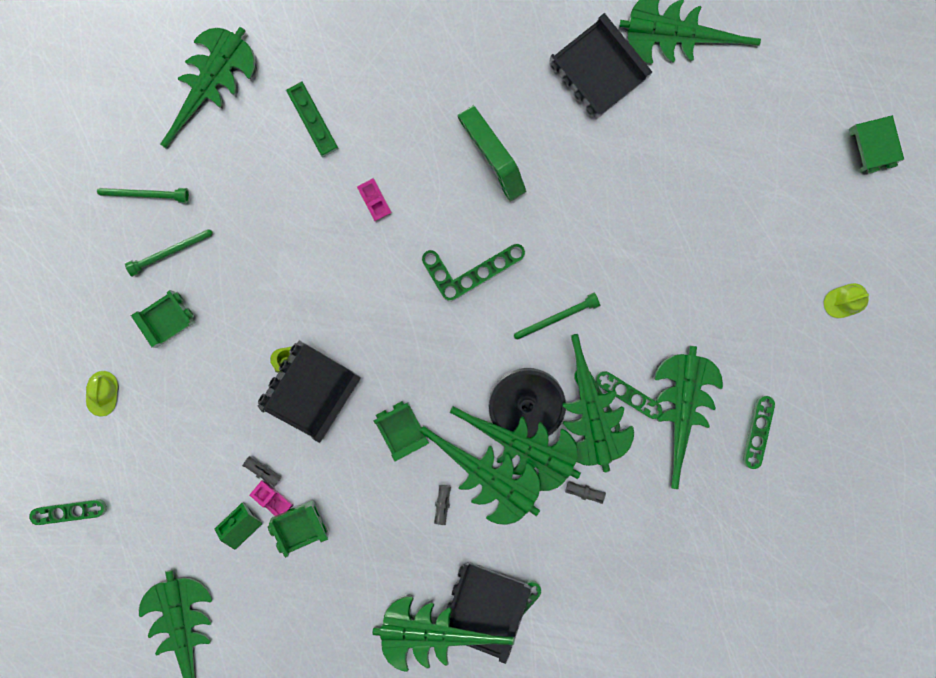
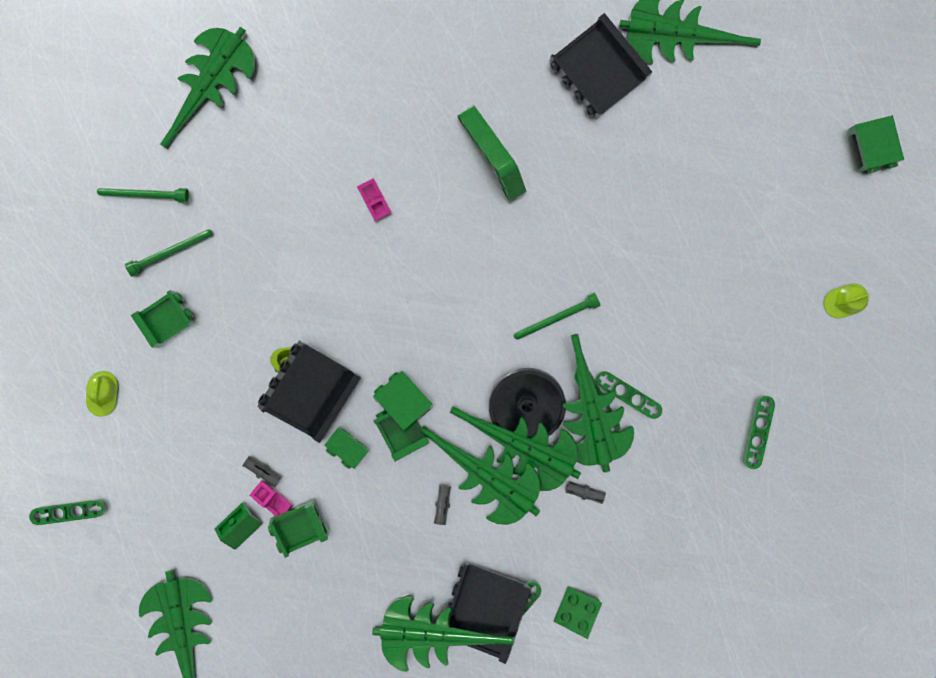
green tile [286,81,339,158] -> none
green beam [422,244,525,302] -> none
green animal [654,346,723,489] -> none
none -> green brick [324,426,370,469]
none -> green panel [373,371,433,433]
none -> green hinge [554,586,602,639]

